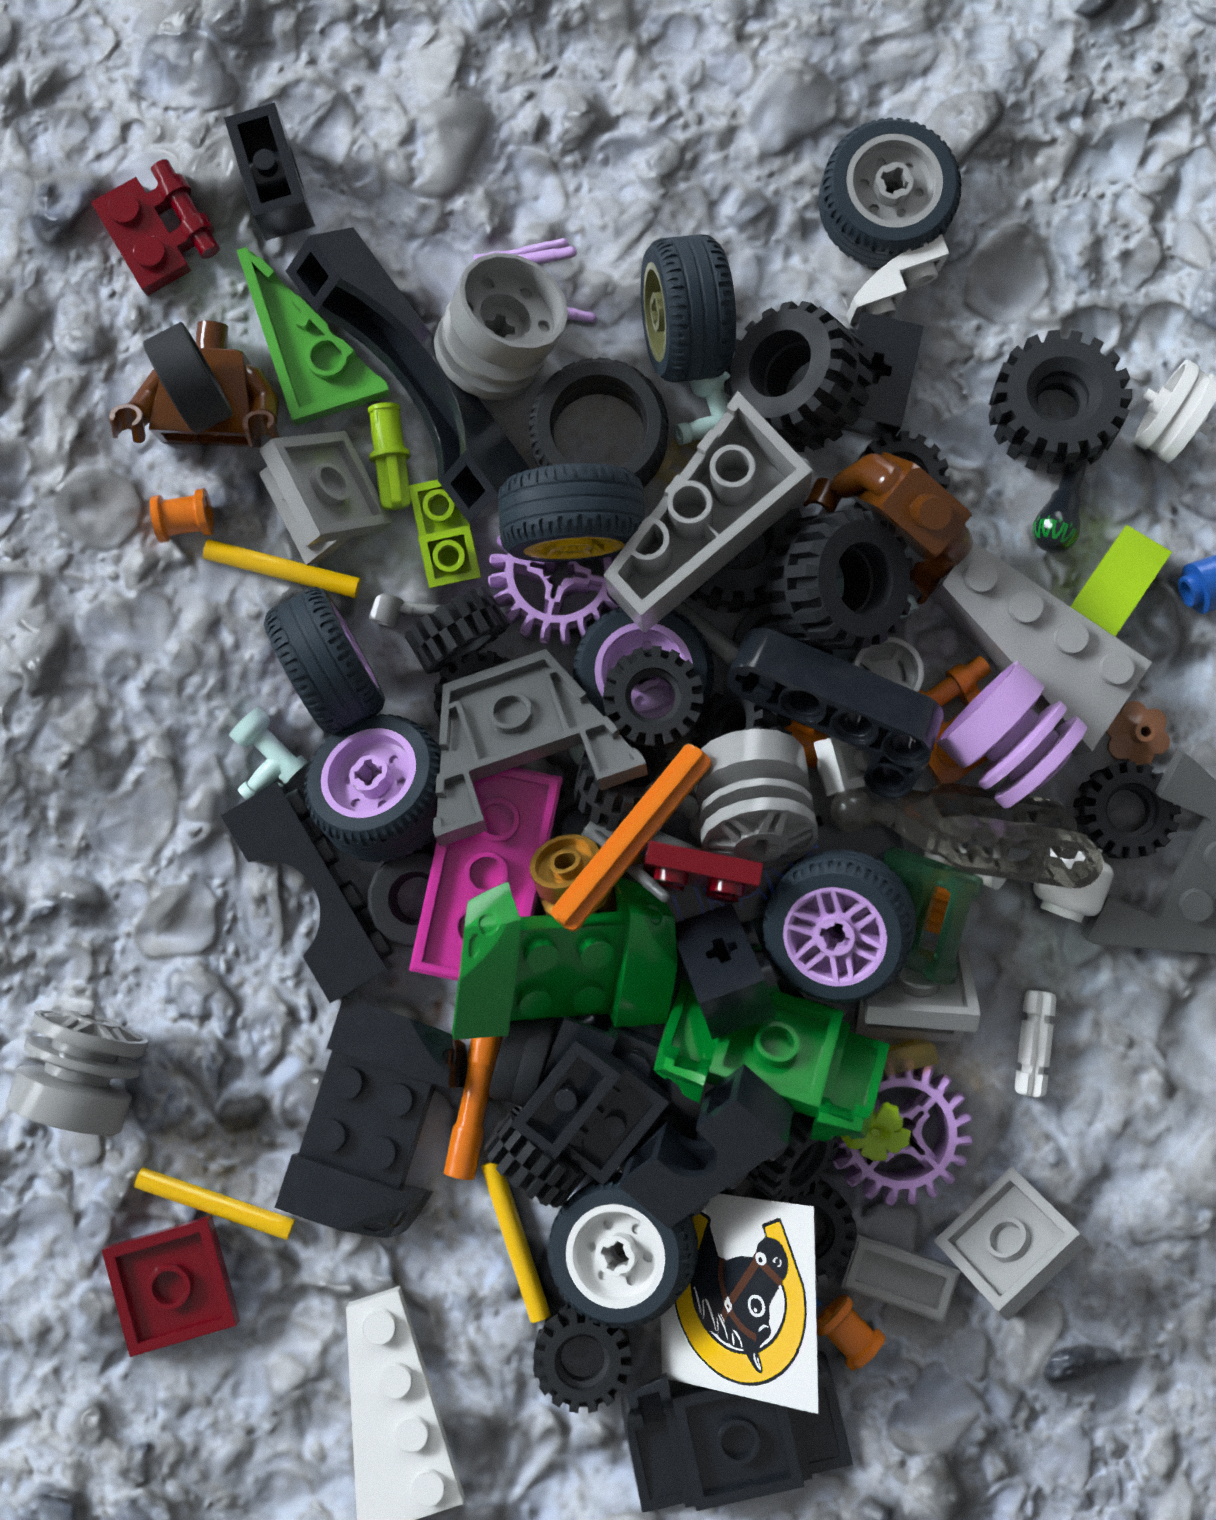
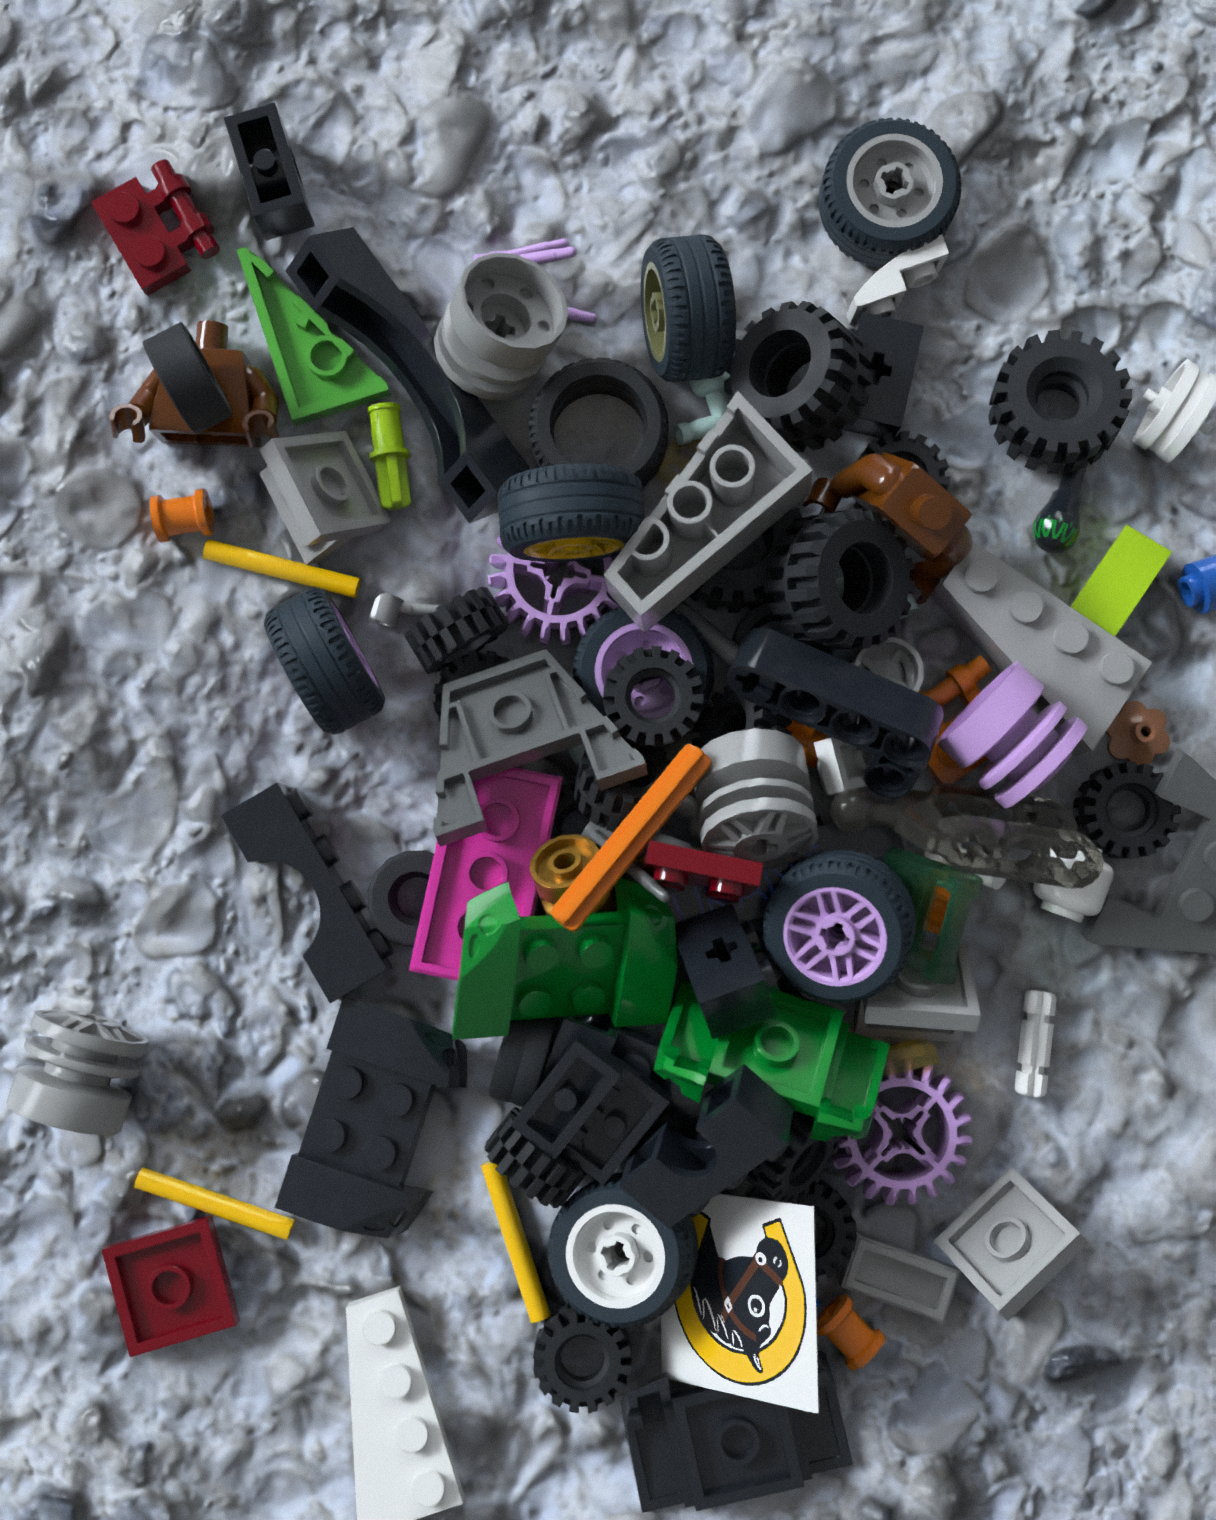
light aqua piece [229,706,309,800] -> none
wheel [304,714,441,863] -> none
lime slope [408,479,481,588] -> none
orange piece [443,1036,503,1180] -> none
lime plant [841,1102,911,1161] -> none

